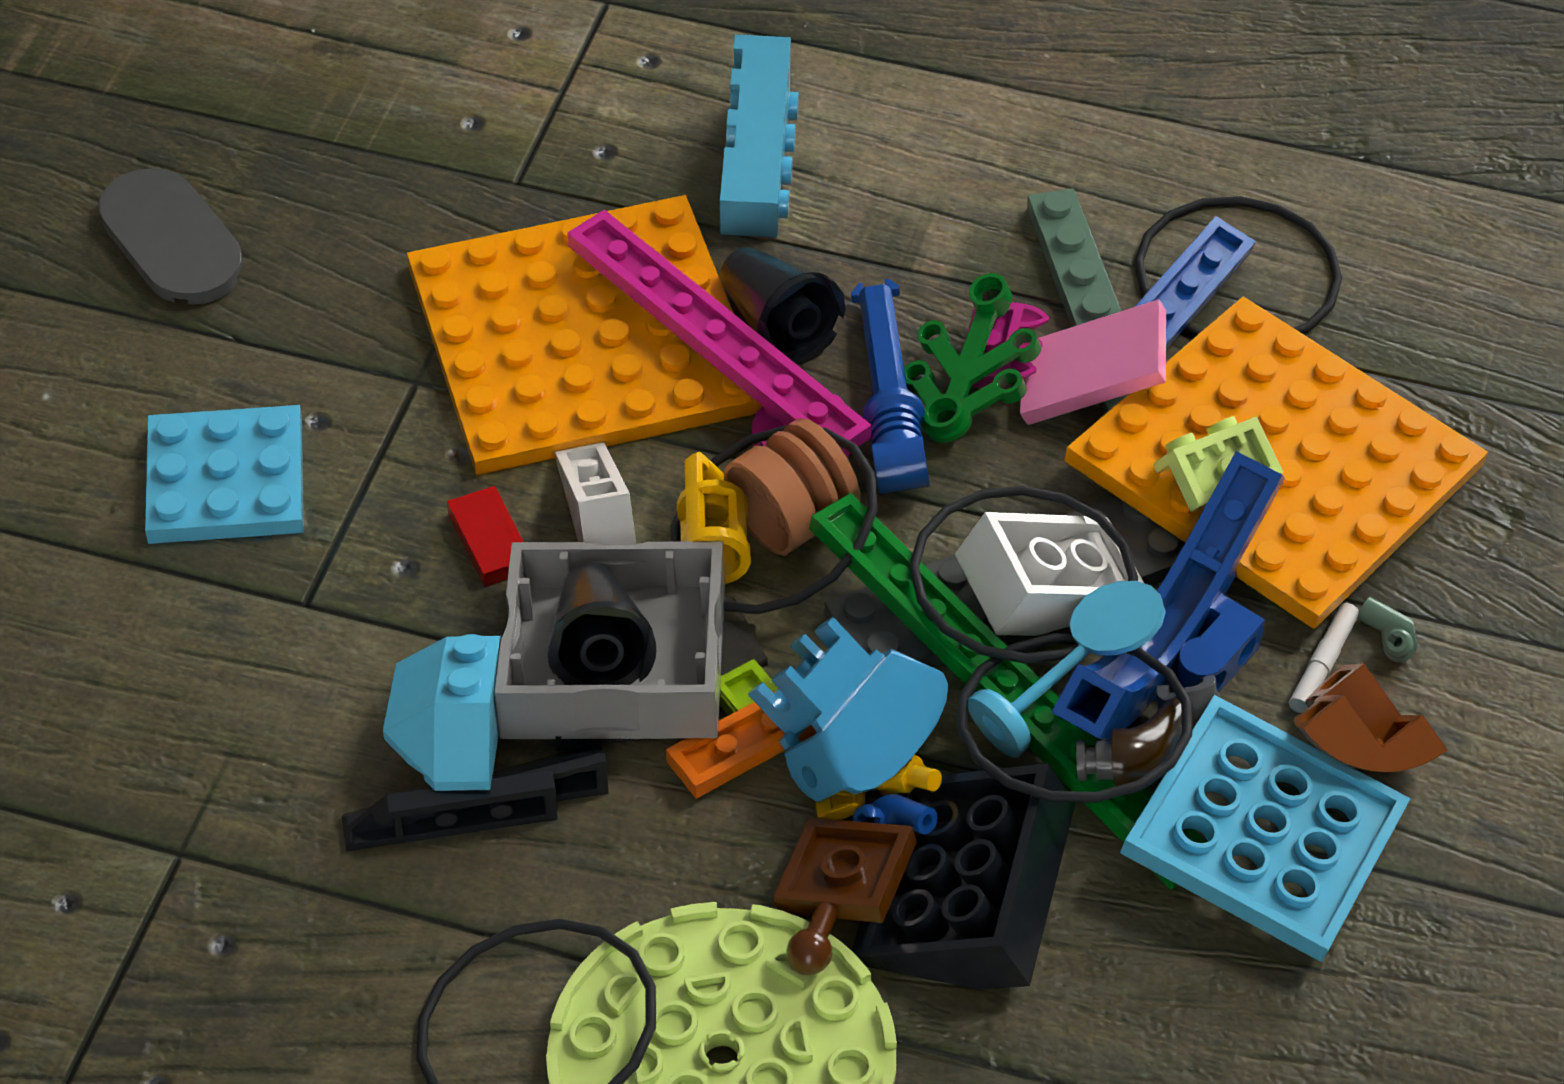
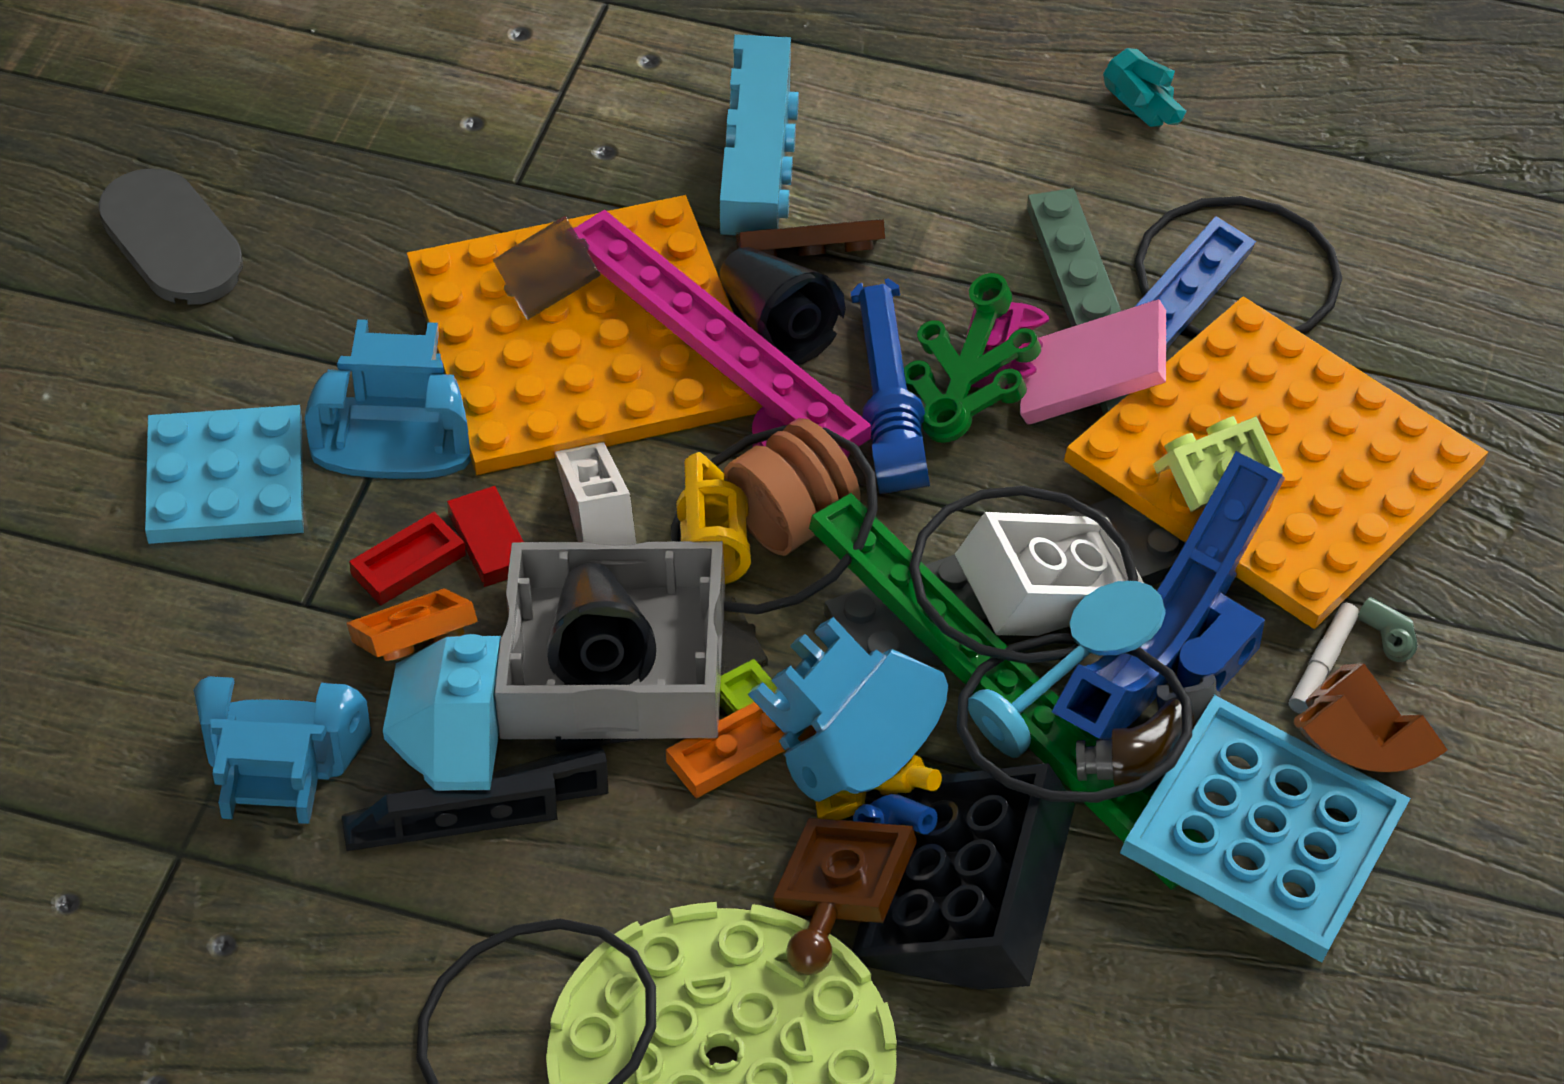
none -> dark azure piece [193,676,372,824]
none -> dark azure piece [305,319,471,479]
none -> orange plate [346,588,478,661]
none -> red tile [349,512,466,606]
none -> clear smoke piece [493,215,601,320]
none -> reddish brown plate [735,219,885,257]
none -> teal rock [1103,48,1186,127]

